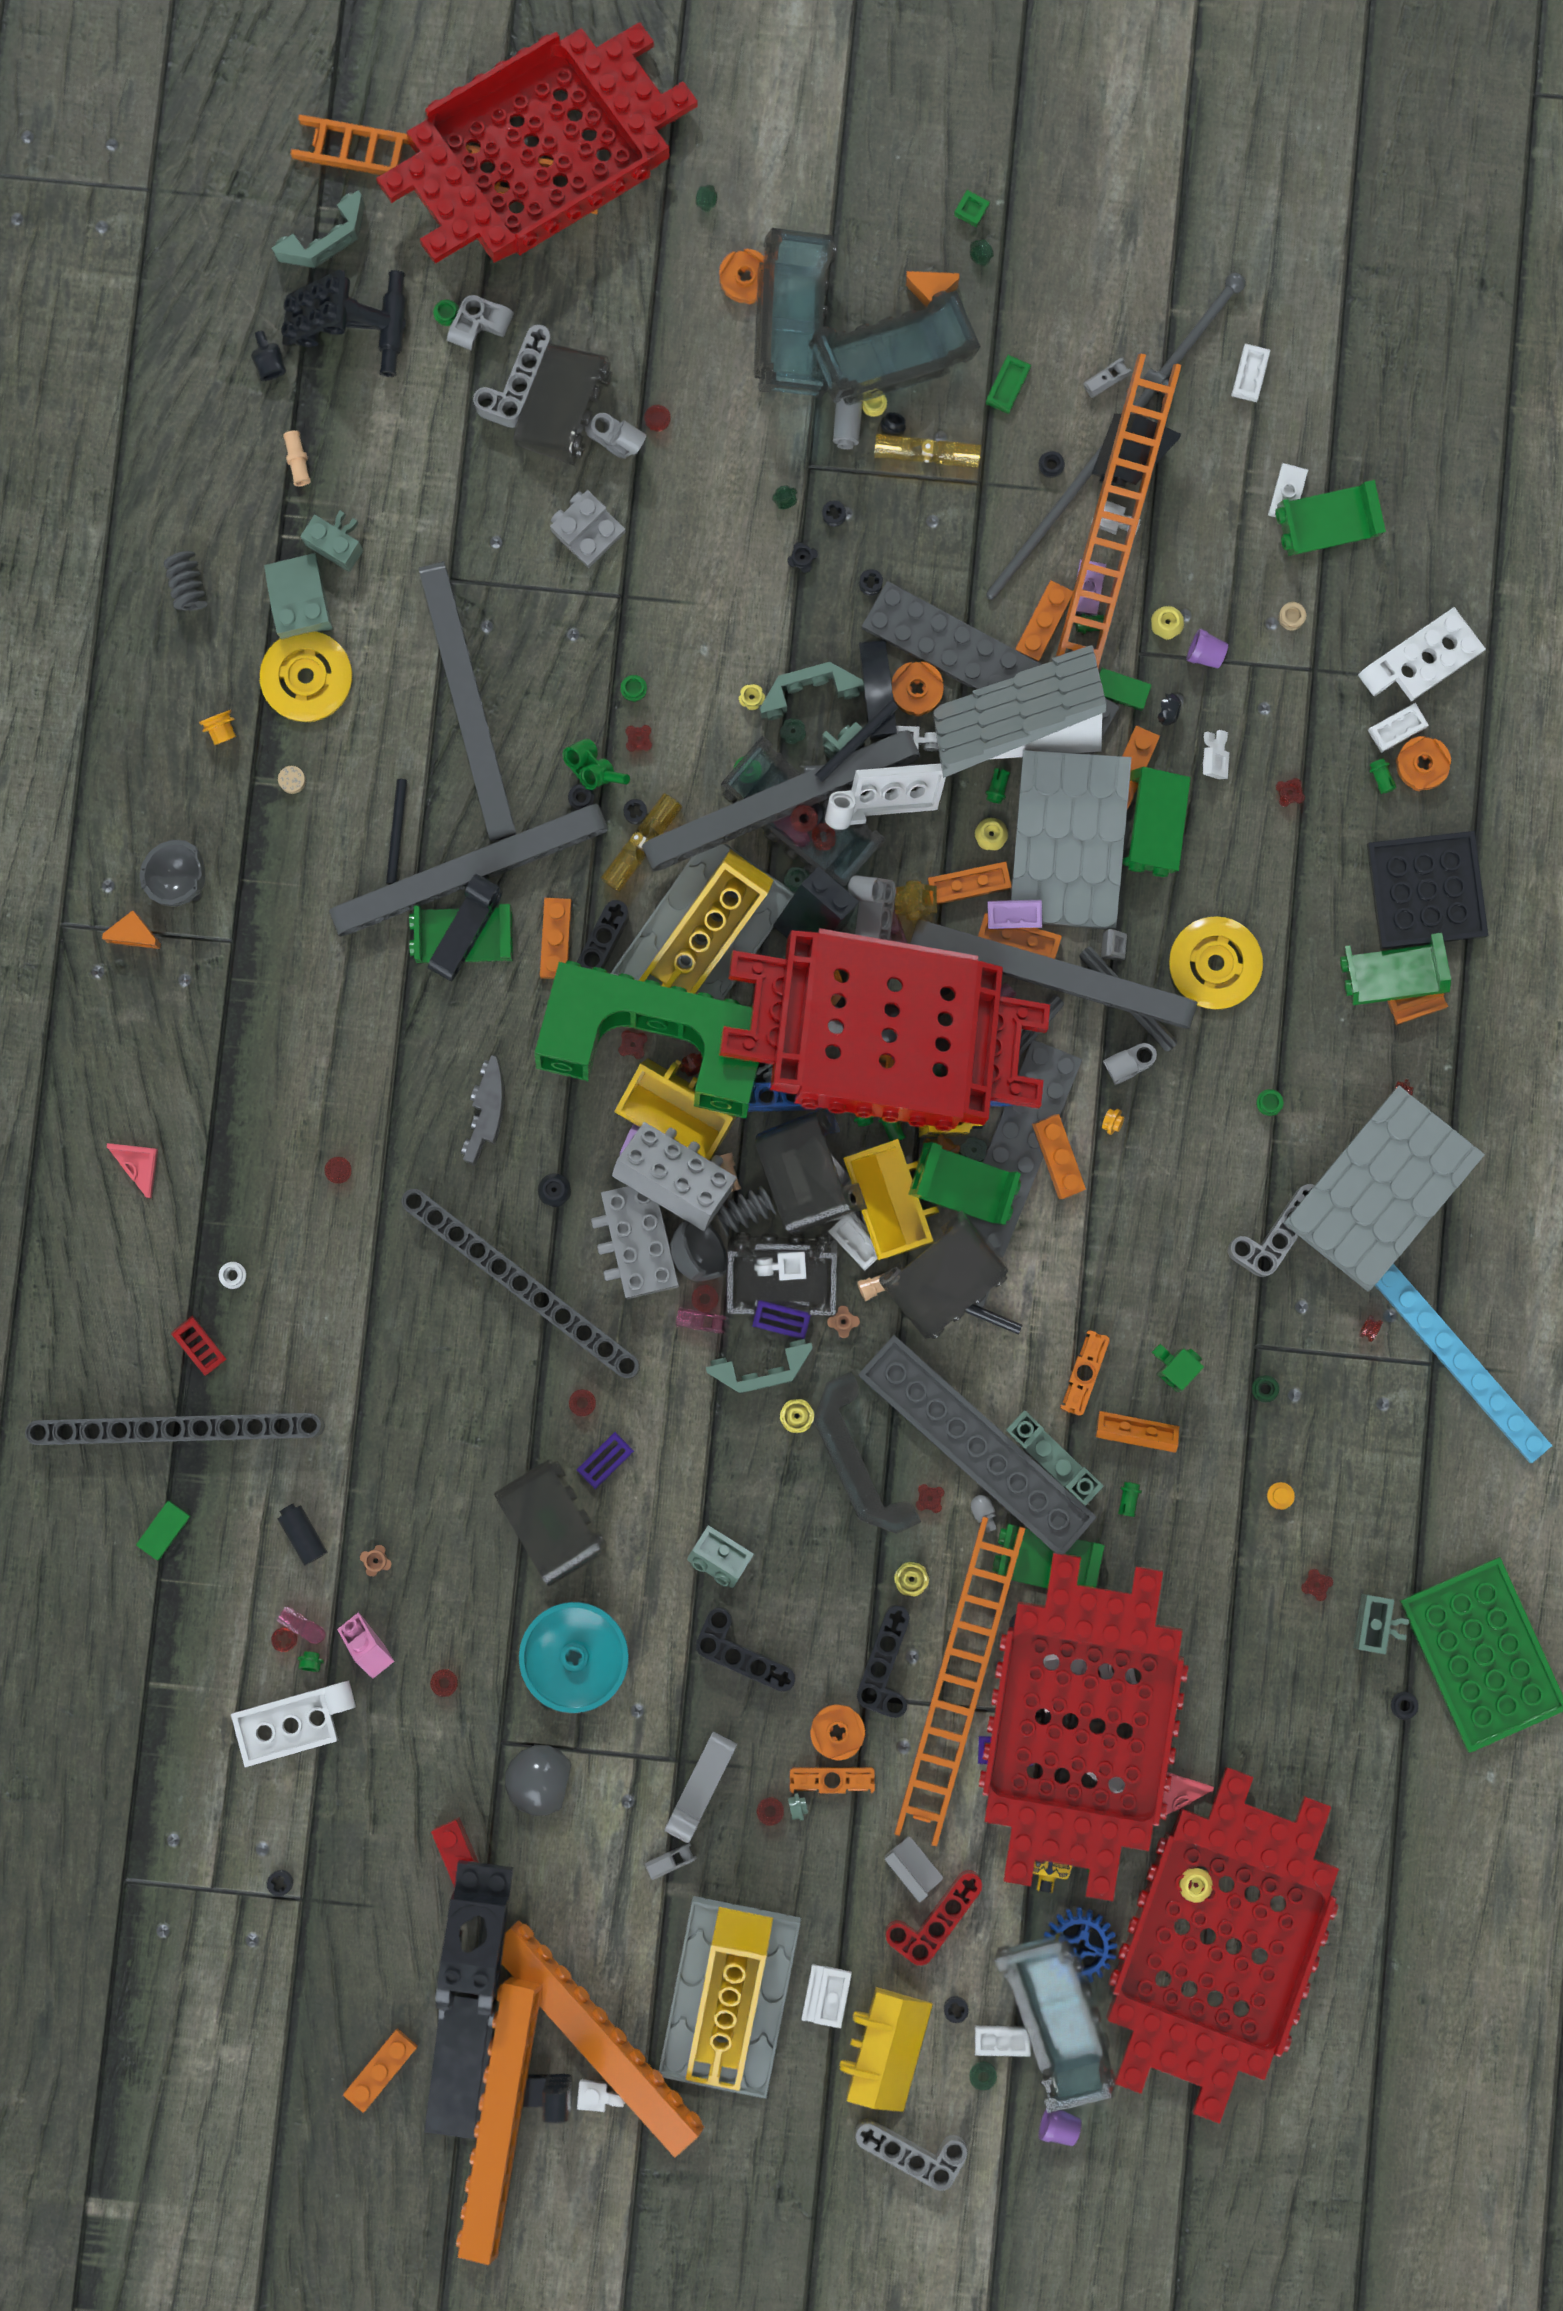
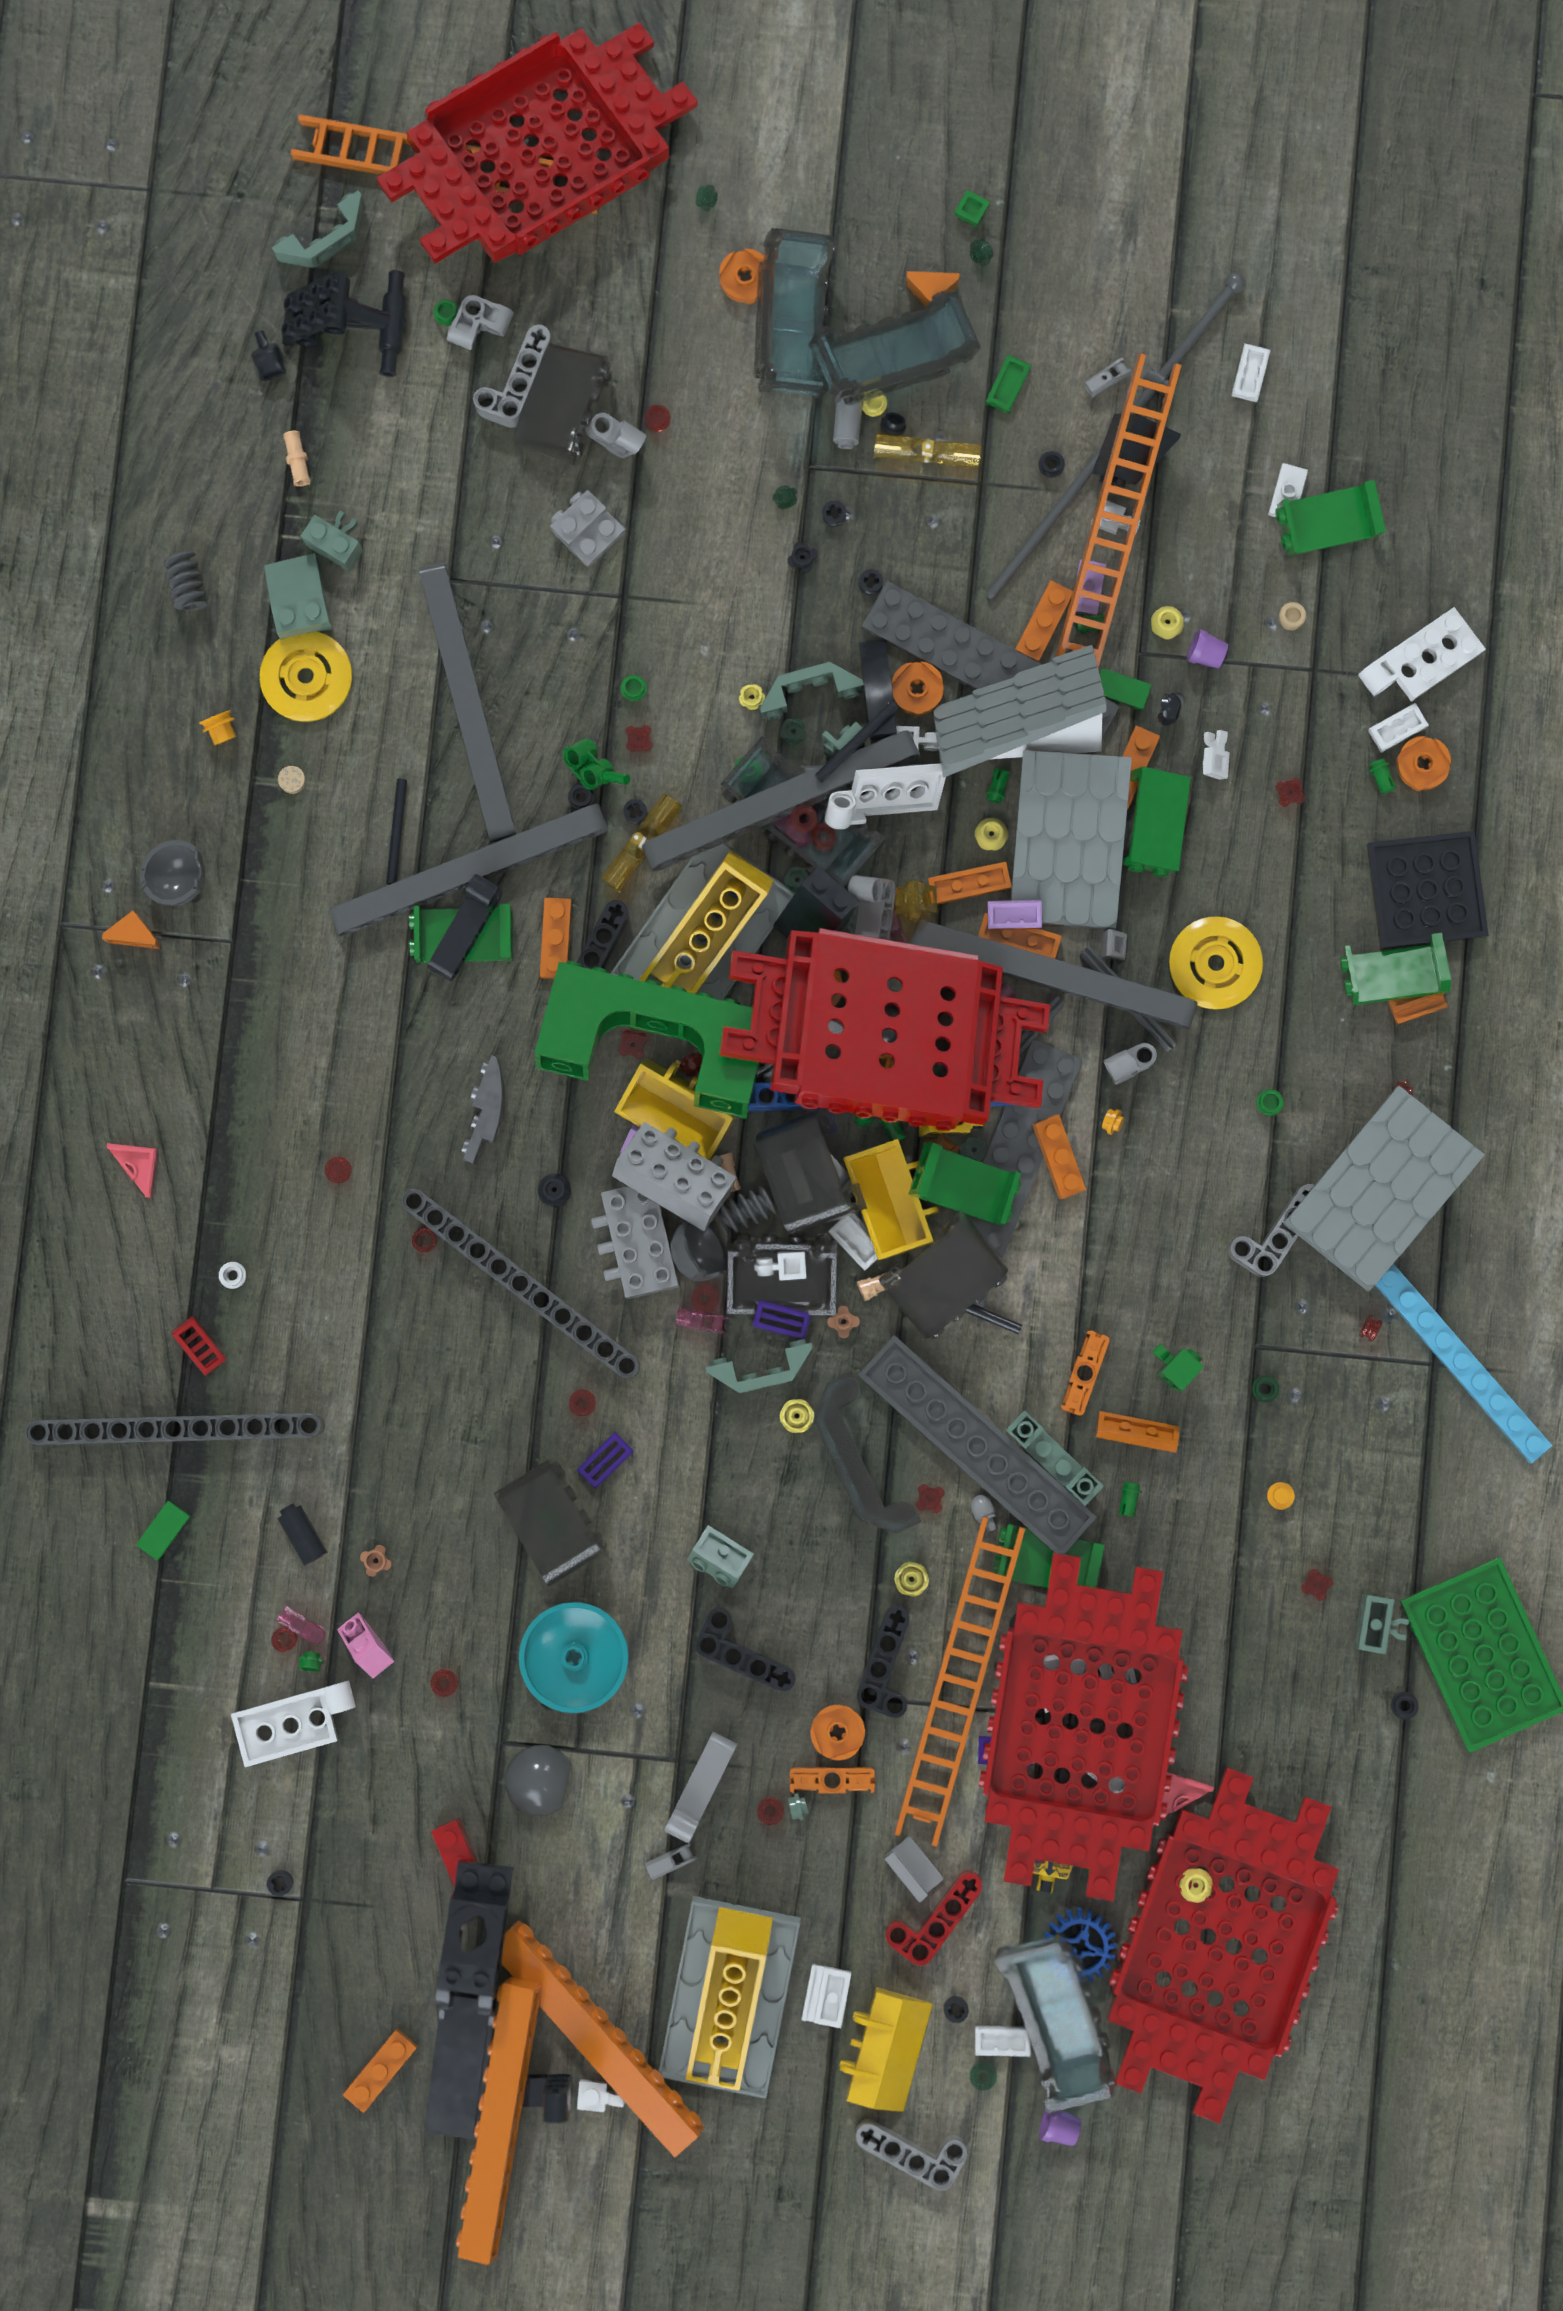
none -> clear red bush [412,1228,437,1253]

